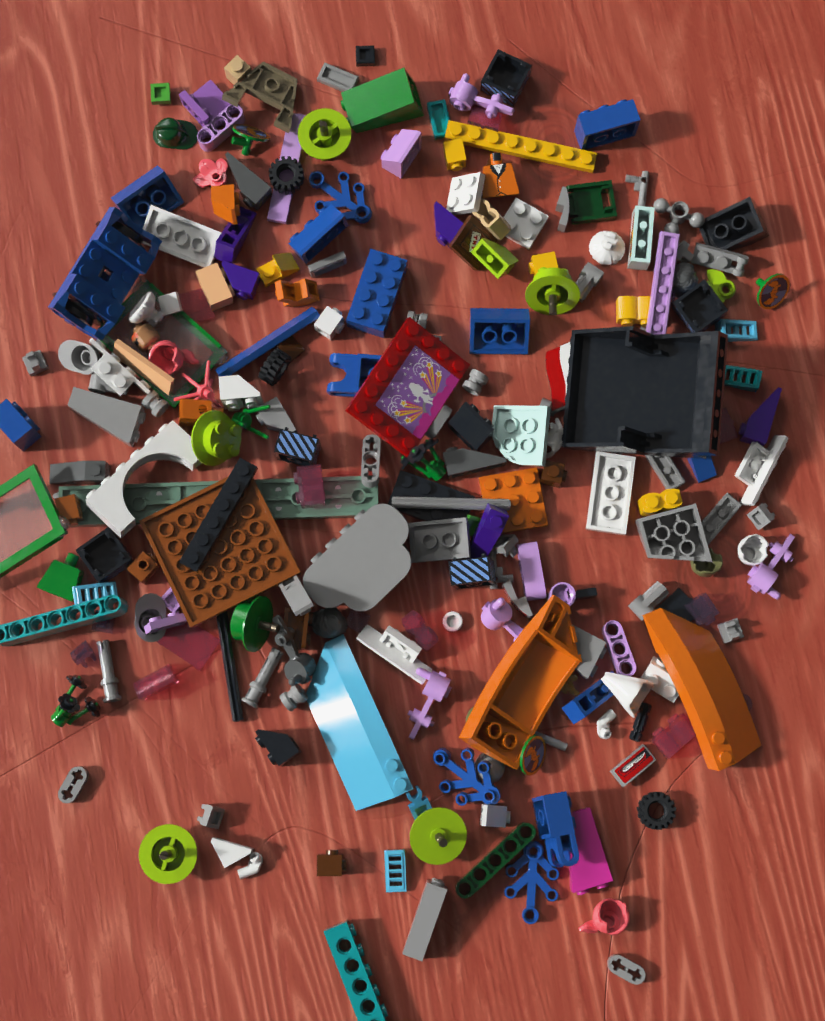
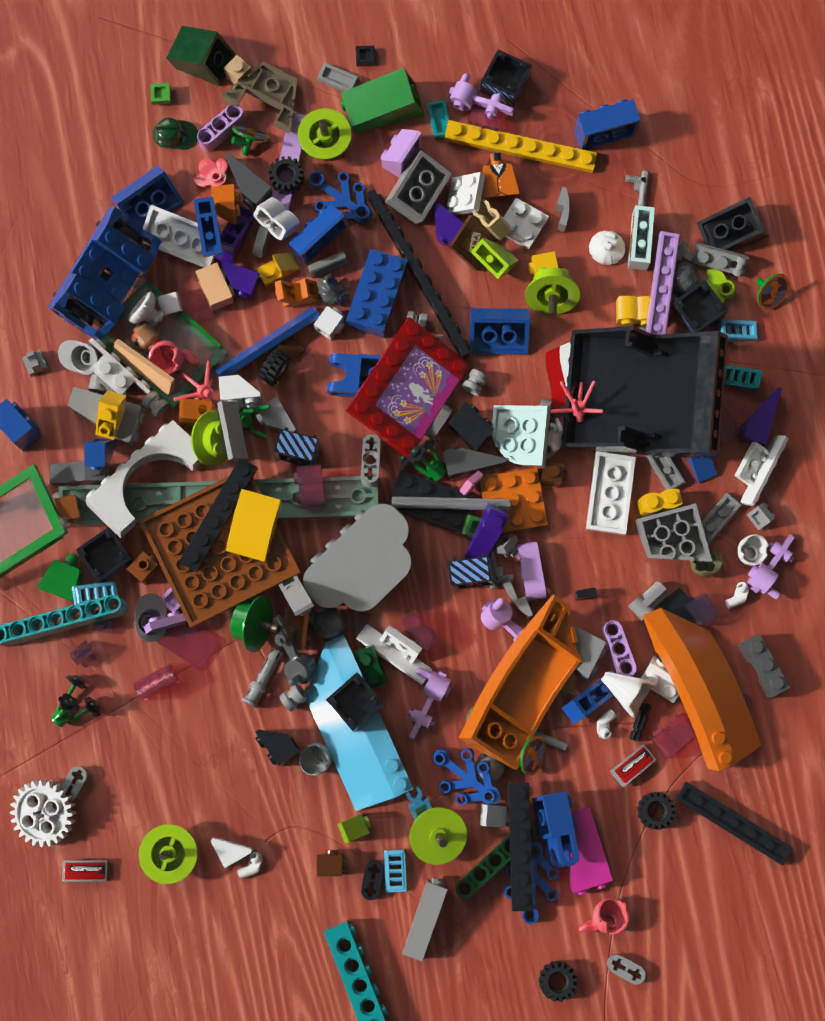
light grey pin [96,640,122,703] -> none
medium lavender bracket [179,80,230,127] -> none
light grey tile [197,804,225,829] -> none
black axle [216,611,244,722] -> none
light grey plate [408,517,471,563] -> none
yellow brick [443,138,467,171] -> none
tile [443,611,463,632] -> none
lavender wheel [547,582,576,606] -> none
dark green container [566,180,617,225] -> none
light grey piece [576,262,604,303] -> none
light grey piece [653,198,705,234] -> none
light grey tile [717,618,744,644] -> none
none -> white gear [10,778,76,847]
none -> slope [62,860,107,882]
none -> blue slope [84,438,117,470]
none -> yellow slope [95,390,126,440]
none -> dark green slope [166,26,235,86]
none -> blue slope [193,197,223,257]
none -> light grey tile [217,401,248,461]
none -> yellow slope [226,489,282,562]
none -> light grey beam [252,224,271,258]
none -> white brick [253,197,300,240]
none -> light grey hair [299,743,332,776]
none -> dark grey hair [317,273,349,306]
none -> black container [326,672,386,732]
none -> lime slope [338,813,372,844]
none -> dark green plate [353,644,389,688]
none -> black beam [361,860,384,900]
none -> black plate [368,189,471,360]
none -> light grey brick [385,150,452,224]
none -> bright pink tile [459,470,483,495]
none -> black plate [508,783,533,911]
none -> black tyre [538,961,578,1002]
none -> coral plant [550,381,604,422]
none -> black plate [675,781,793,866]
none -> white arm [725,582,749,609]
none -> dark grey arch [737,633,790,698]

